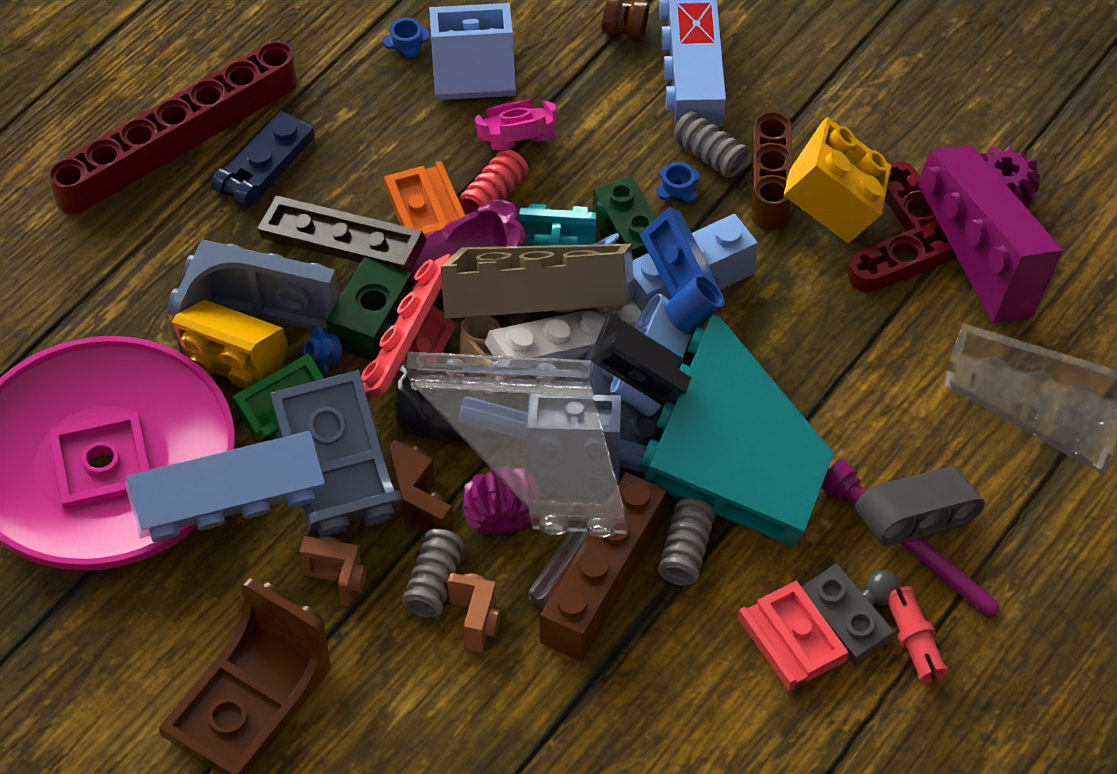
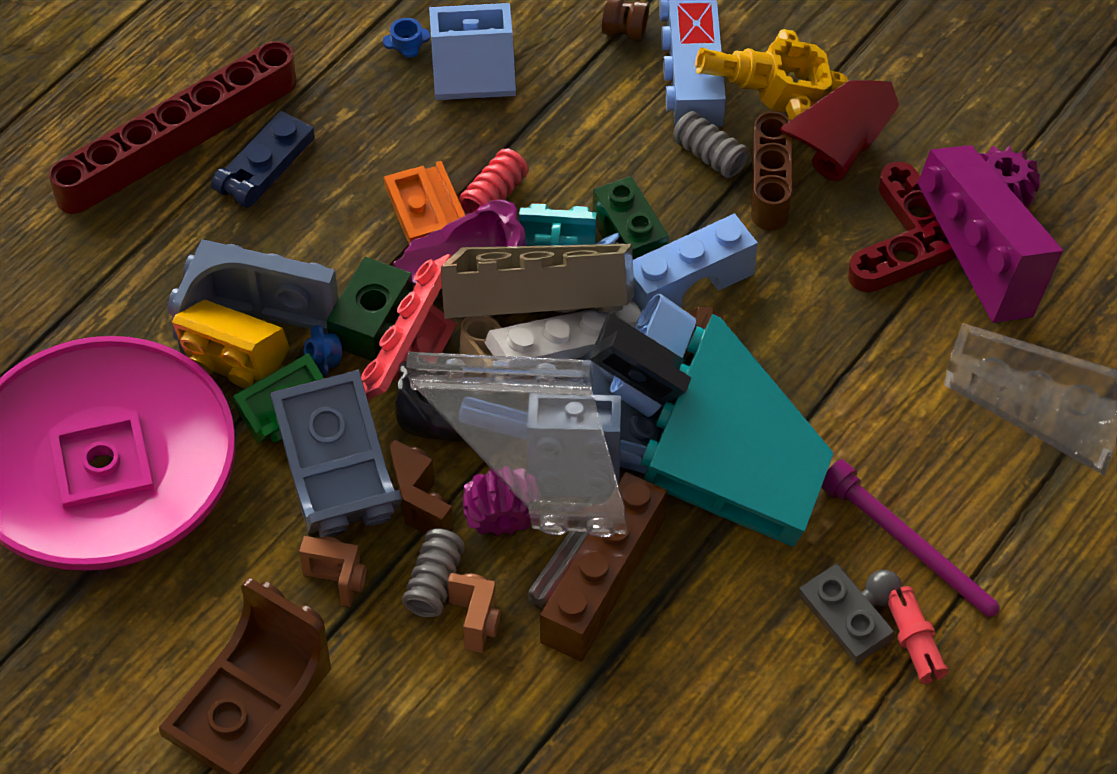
light blue brick [125,431,325,542] -> none
plate [257,196,427,272] -> none
dark pink plate [475,100,559,150] -> none
blue plate [639,207,725,334] -> none
blue plate [656,162,700,203] -> none
light grey piece [658,498,715,585] -> none
coral plate [738,580,848,691] -> none
yellow slope [784,117,891,244] -> none
dark grey beam [855,466,985,546] -> none
none -> yellow piece [695,29,848,121]
none -> dark red panel [779,80,900,181]

